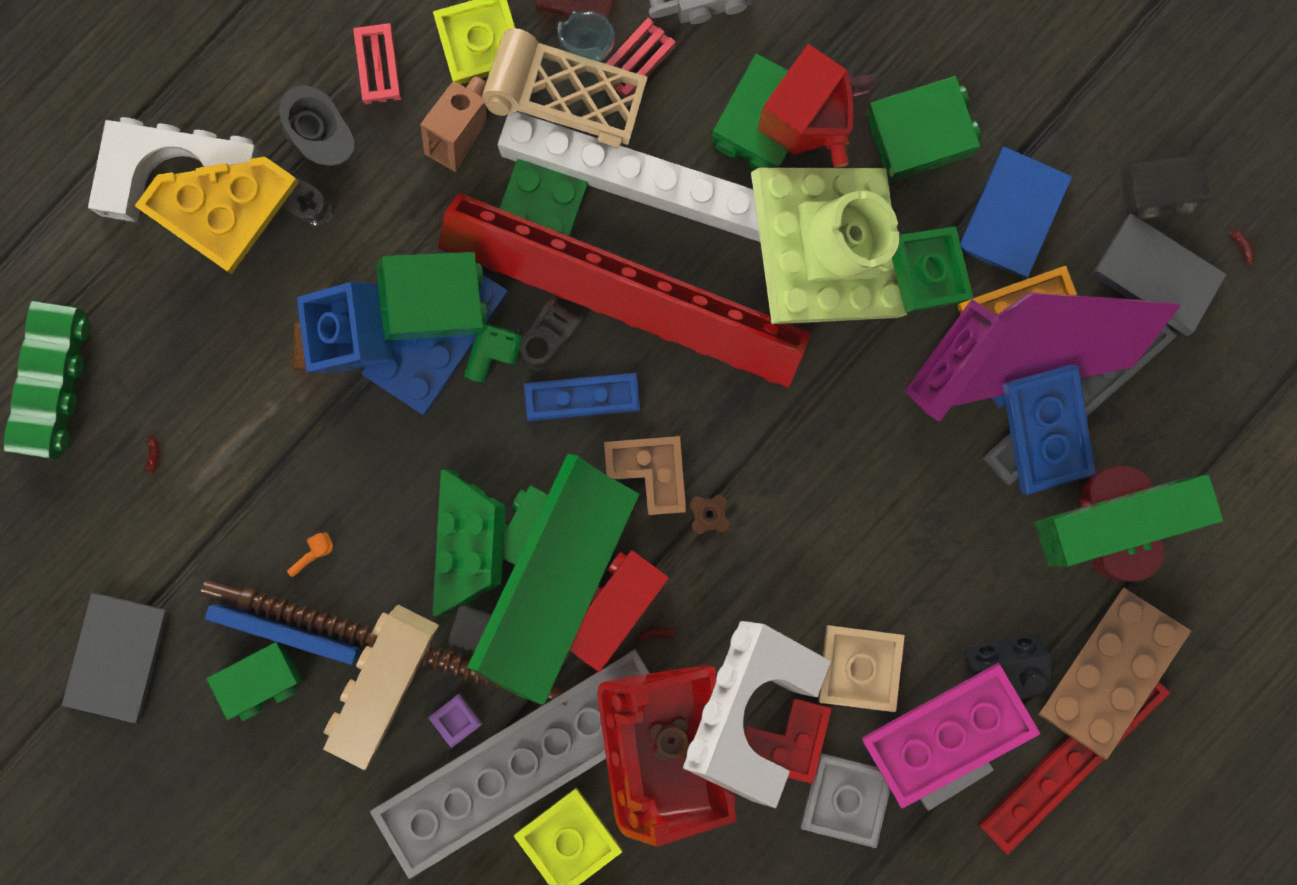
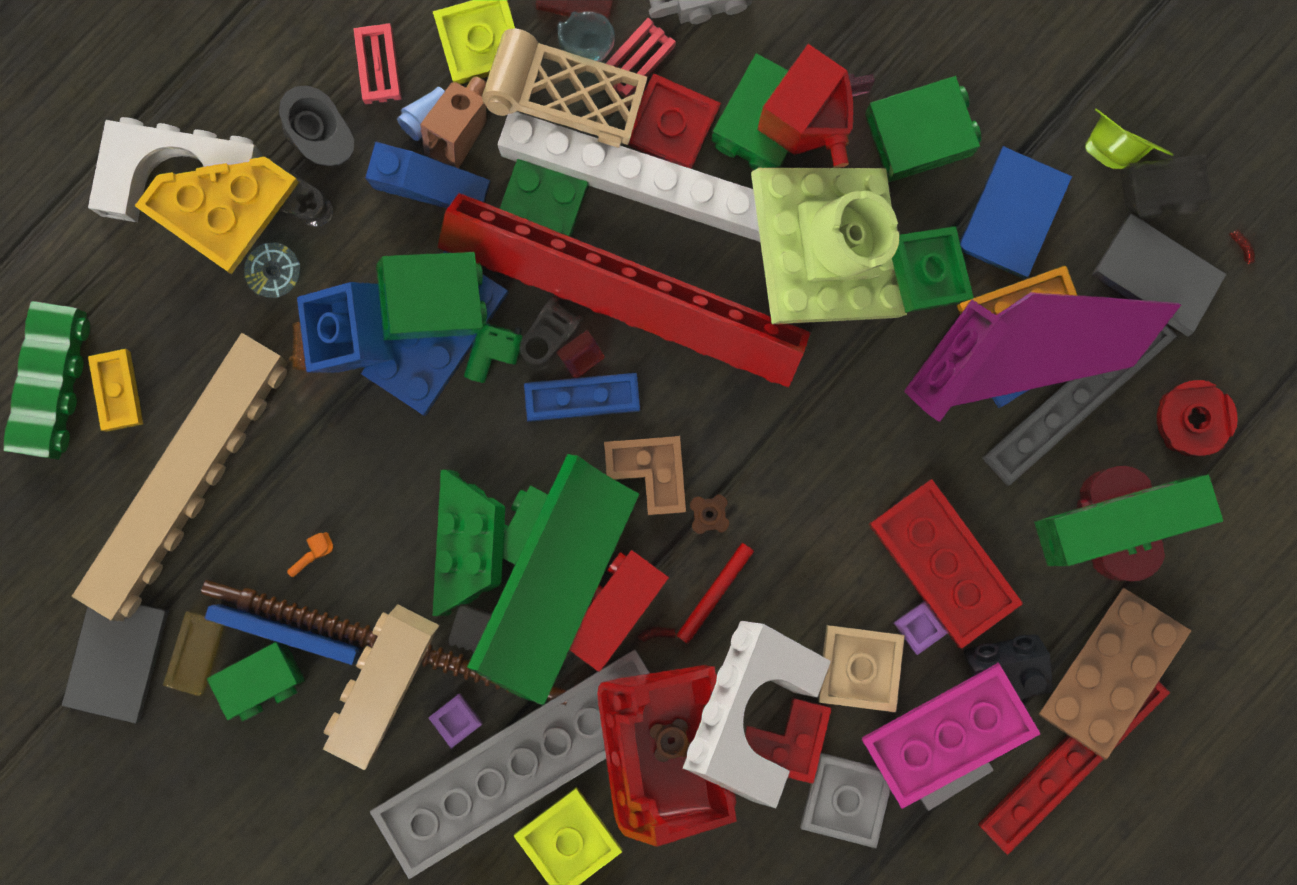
clear red leg [143,435,160,473] -> none
blue tile [1002,364,1096,495] -> none
none -> tan brick [72,333,288,621]
none -> yellow plate [88,349,143,432]
none -> clear yellow tile [163,611,225,696]
none -> clear light blue piece [244,243,300,298]
none -> blue slope [365,142,490,208]
none -> light blue cone [397,87,445,141]
none -> clear red tile [556,330,605,378]
none -> red tile [628,73,721,169]
none -> red bar [676,543,754,644]
none -> red plate [869,479,1023,649]
none -> medium lavender tile [893,601,948,655]
none -> lime piece [1085,108,1174,169]
none -> red plate [1157,380,1238,457]

